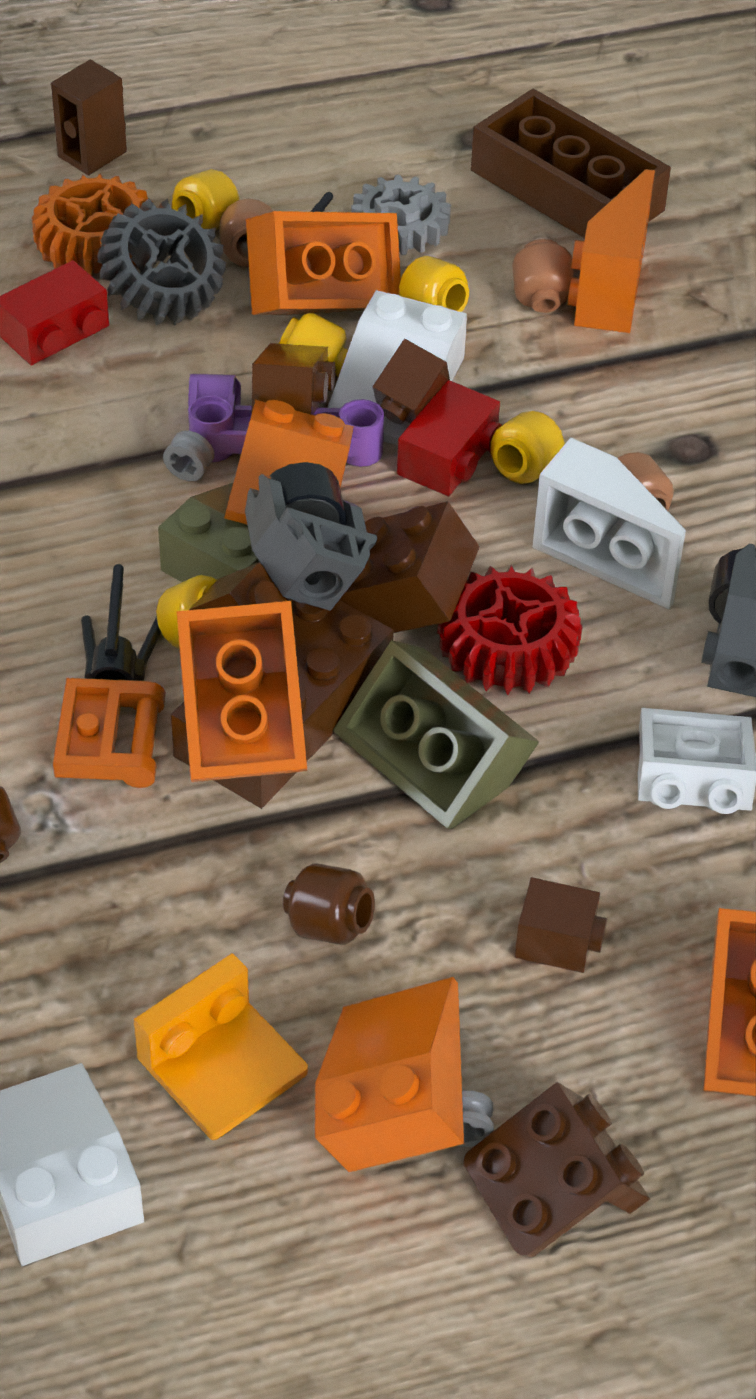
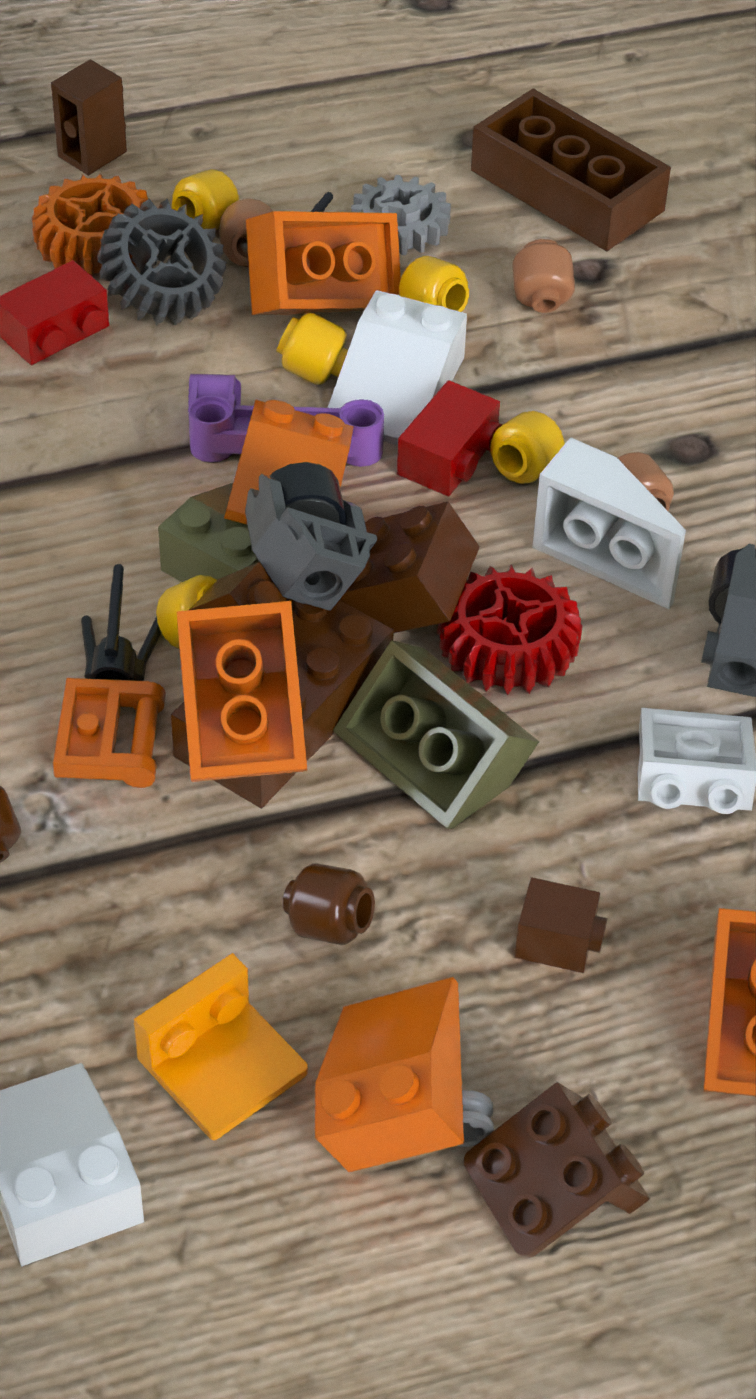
light grey bush [163,431,214,481] -> none
reddish brown brick [251,343,336,415] -> none
reddish brown brick [372,338,450,425] -> none
orange slope [567,169,655,333] -> none

